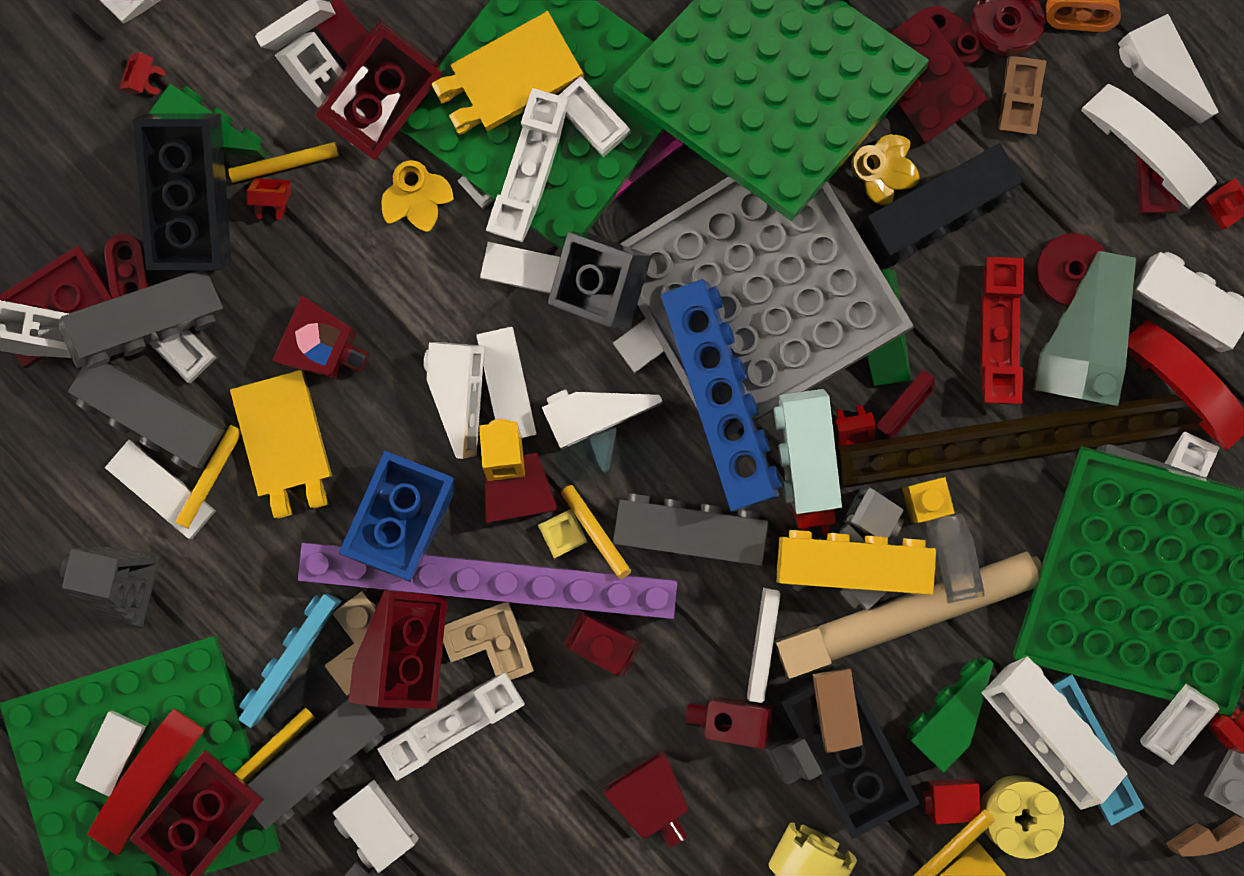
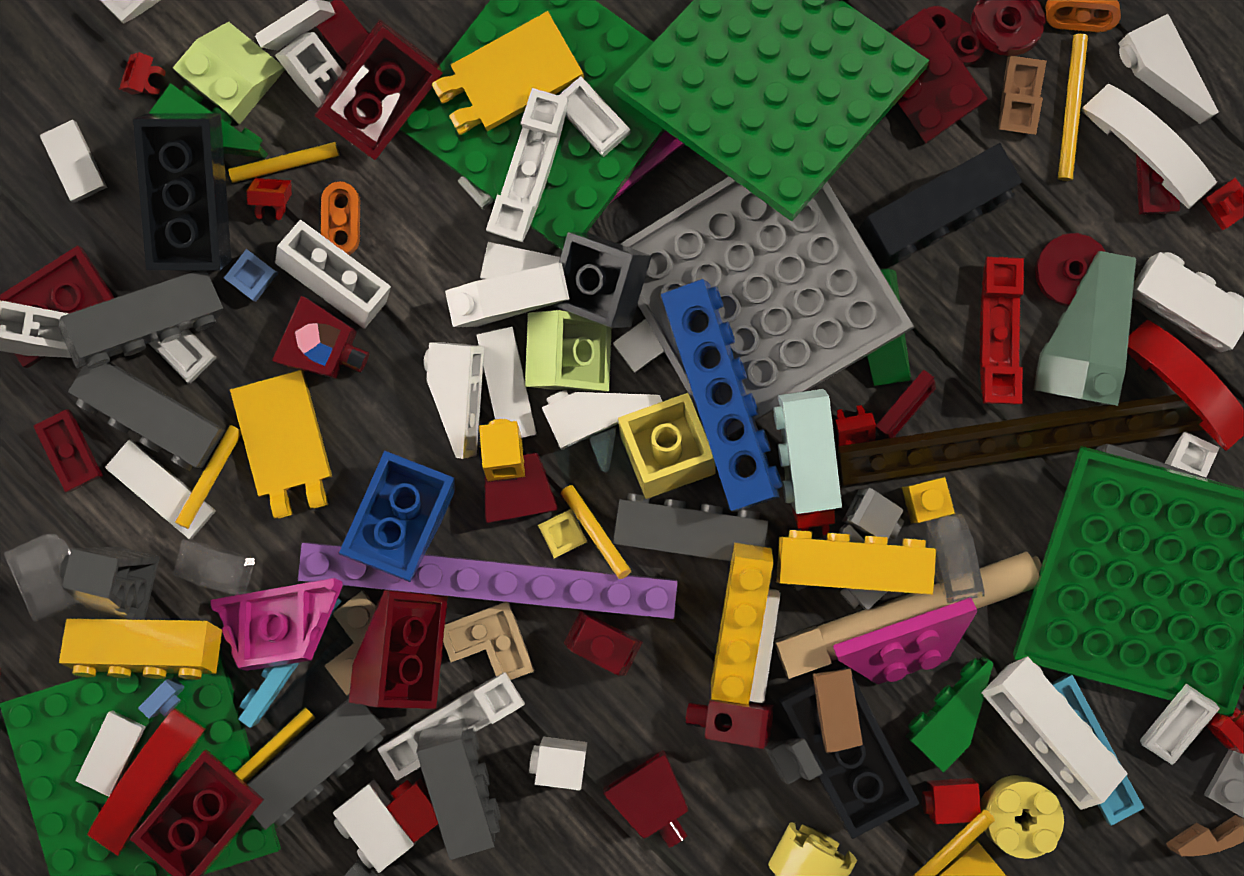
dark red plate [104,234,150,299] -> none
yellow plate [381,160,454,232] -> none
yellow plate [851,134,920,206] -> none
none -> clear brick [4,534,81,622]
none -> dark red plate [33,409,103,492]
none -> white tile [40,120,107,203]
none -> yellow brick [59,619,222,680]
none -> medium blue plate [138,677,185,718]
none -> yellowish green slope [173,22,285,125]
none -> clear slope [173,539,255,595]
none -> dark pink wing [210,578,342,671]
none -> medium blue plate [224,249,278,302]
none -> white brick [275,220,391,329]
none -> orange plate [321,181,360,255]
none -> red brick [386,778,438,843]
none -> dark grey brick [416,718,501,860]
none -> white slope [445,263,570,327]
none -> yellowish green slope [525,310,612,392]
none -> white brick [529,737,587,790]
none -> light yellow brick [618,393,716,499]
none -> yellow brick [711,543,773,705]
none -> dark pink wing [833,597,977,684]
none -> yellow bar [1058,34,1088,181]

